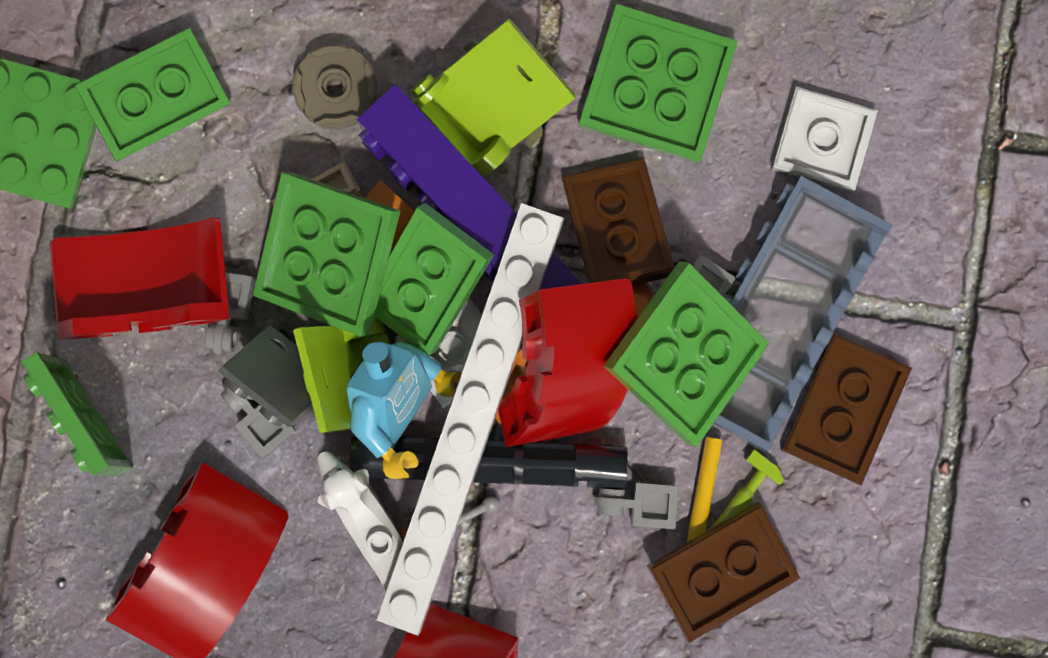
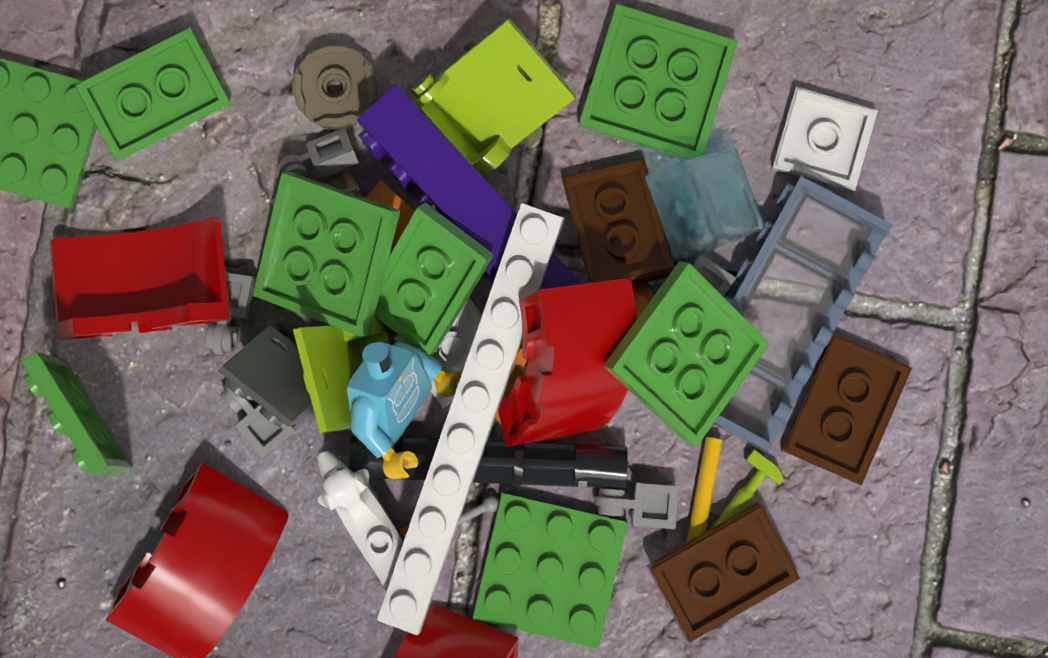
none -> light grey plate [277,128,359,182]
none -> bright green plate [473,493,628,649]
none -> clear light blue slope [645,148,766,260]

